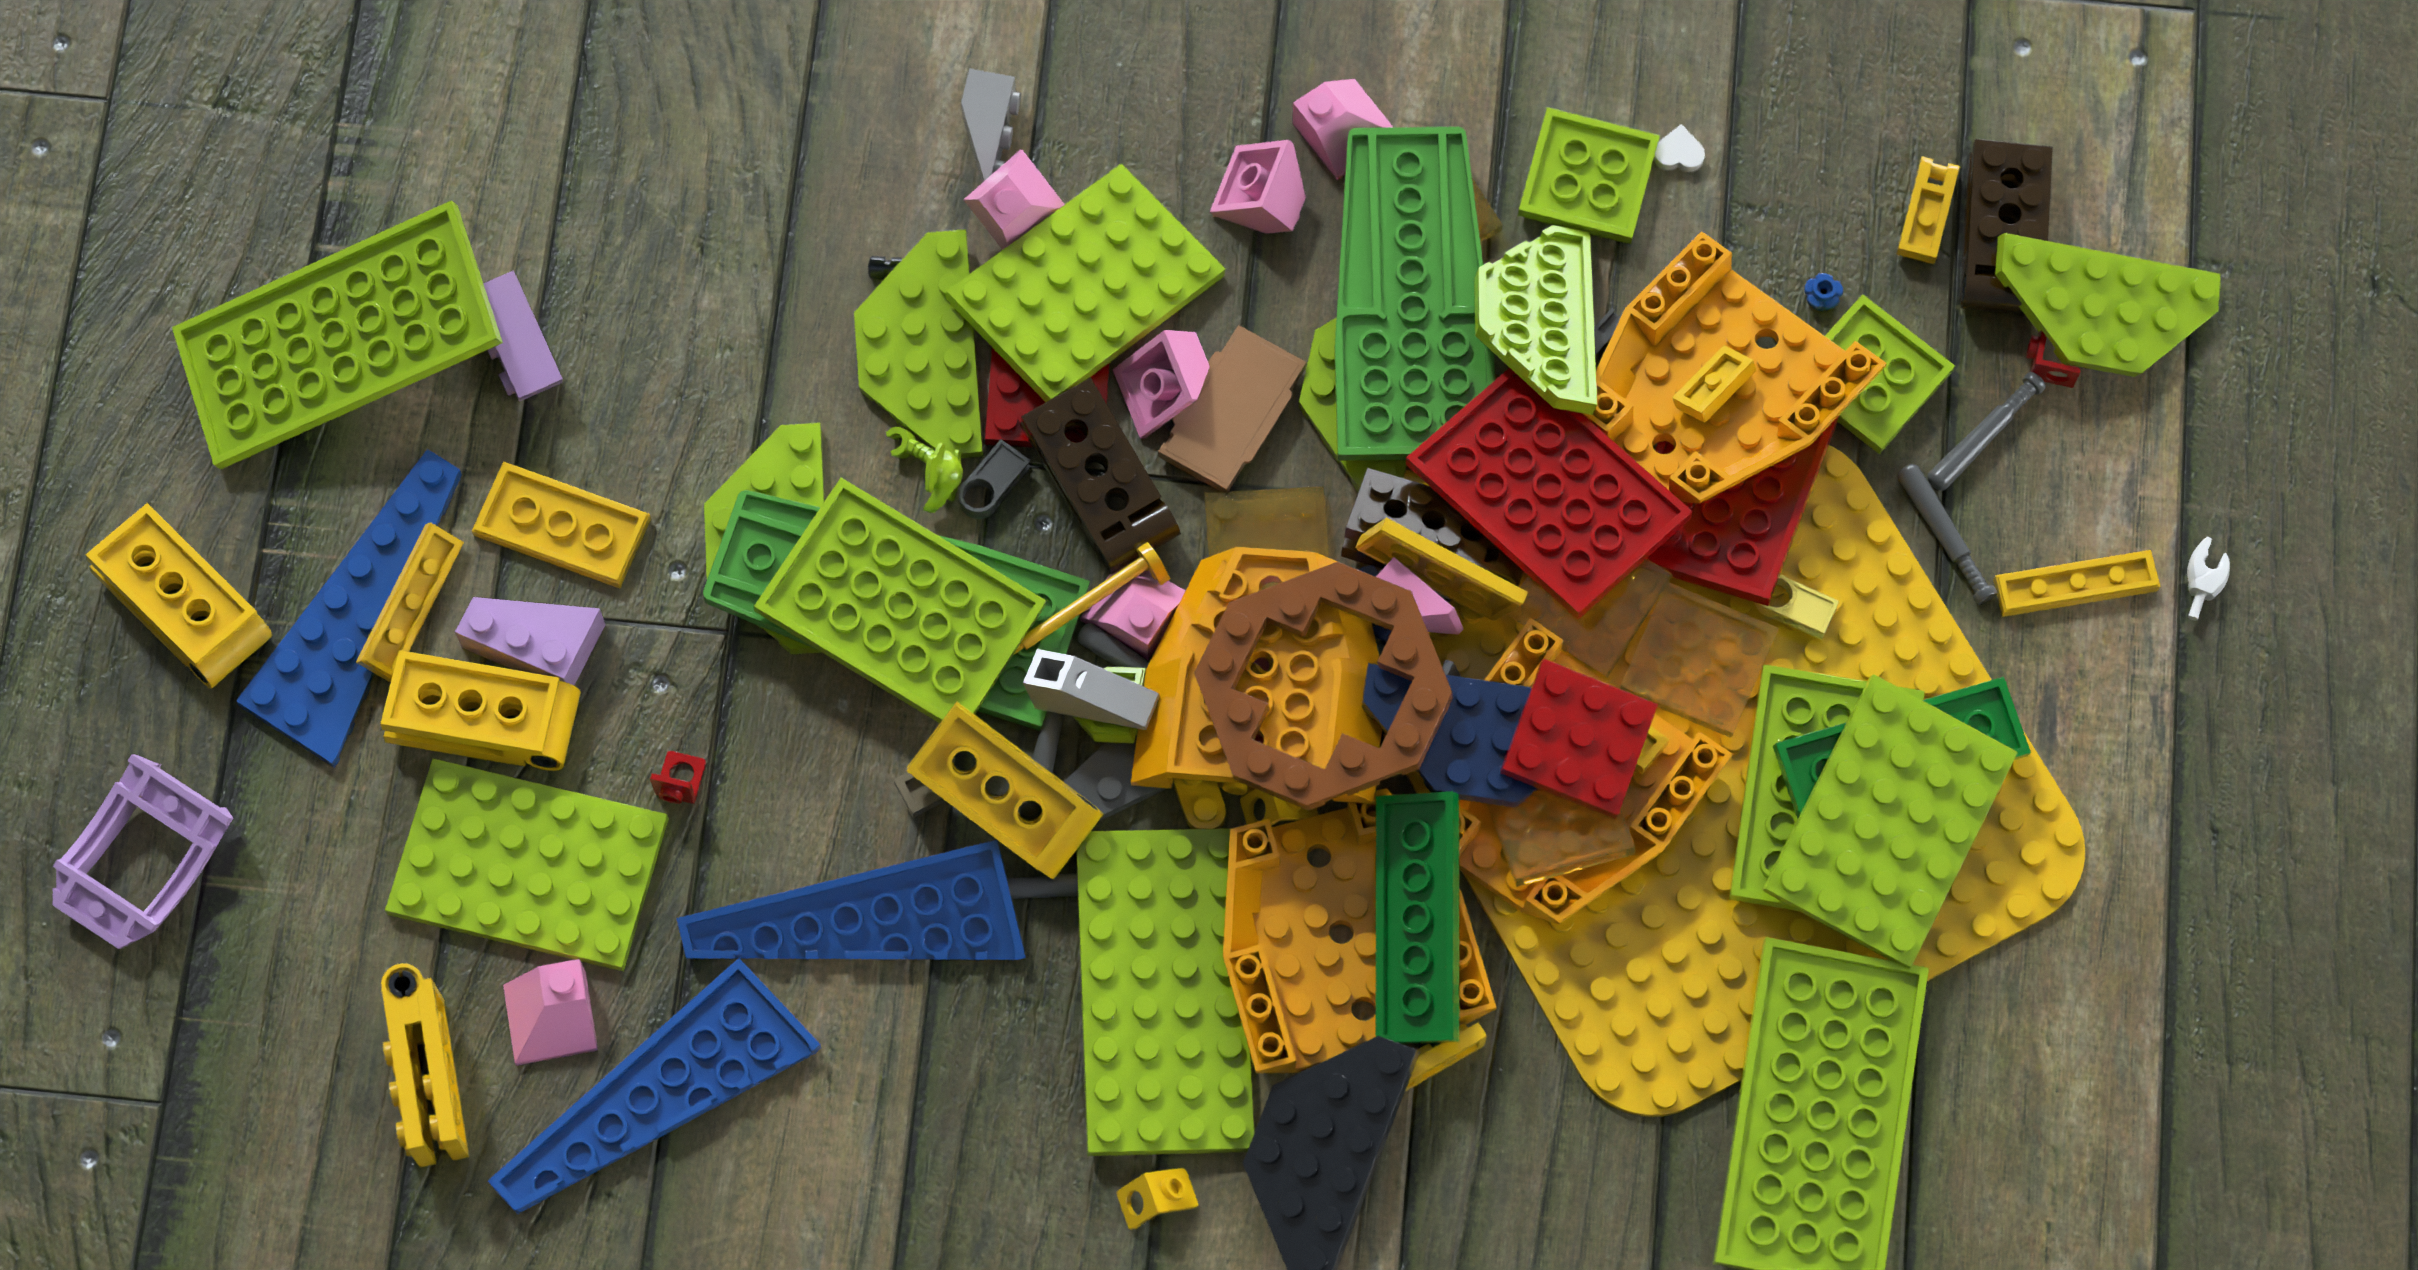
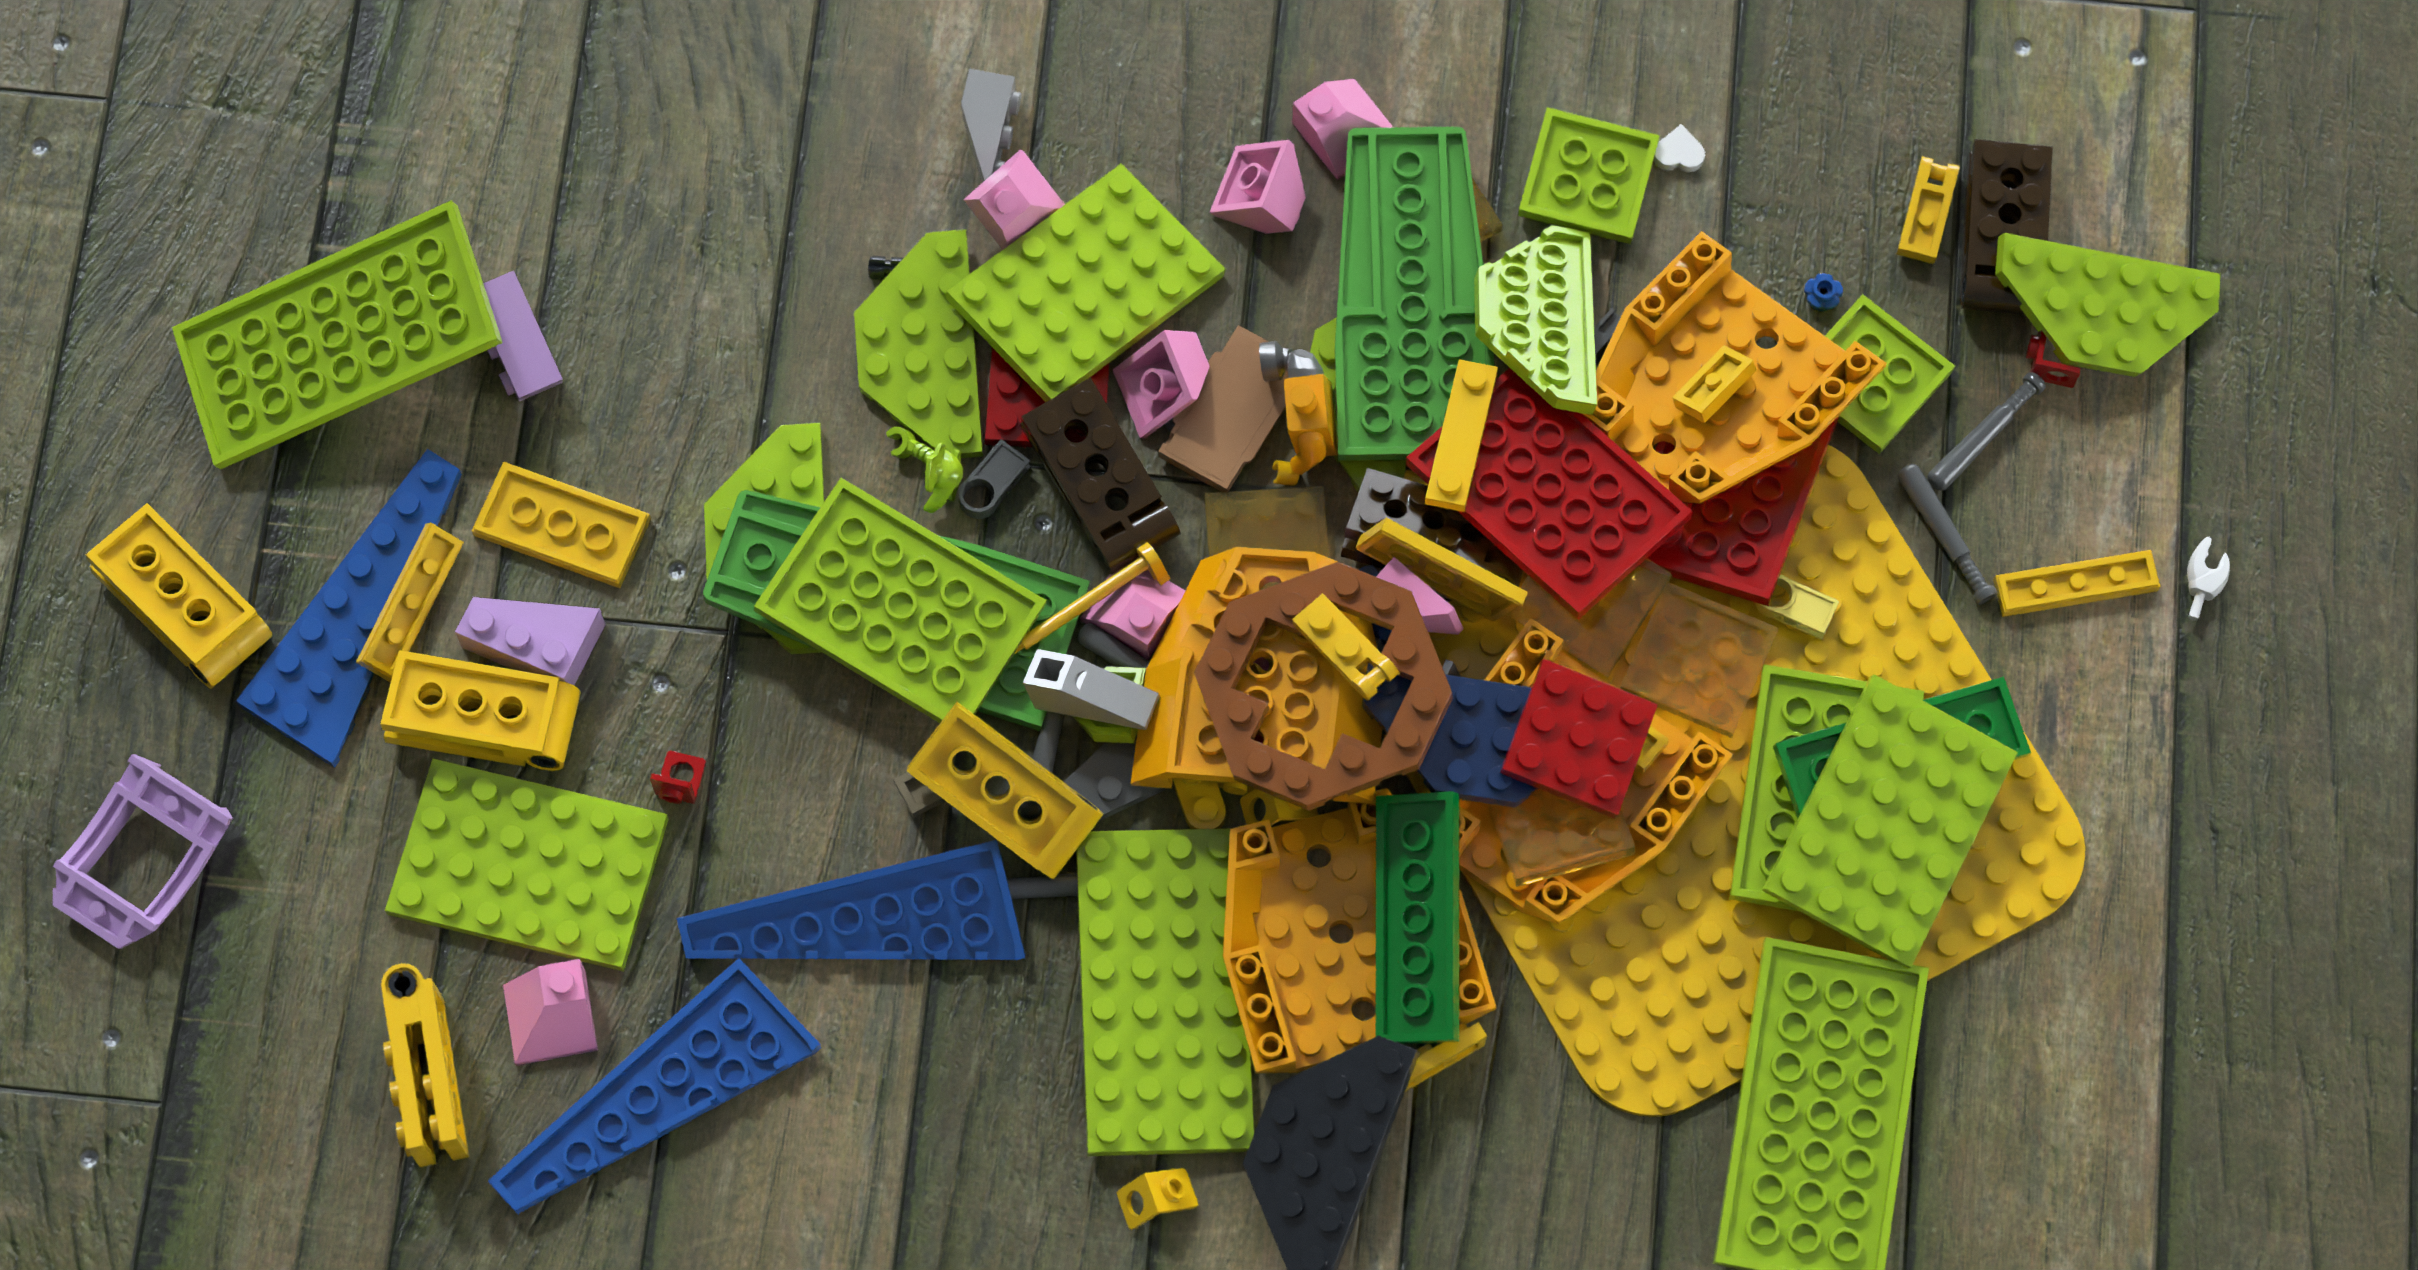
none -> light orange torso [1259,341,1337,486]
none -> yellow plate [1292,593,1399,700]
none -> yellow plate [1425,359,1498,512]

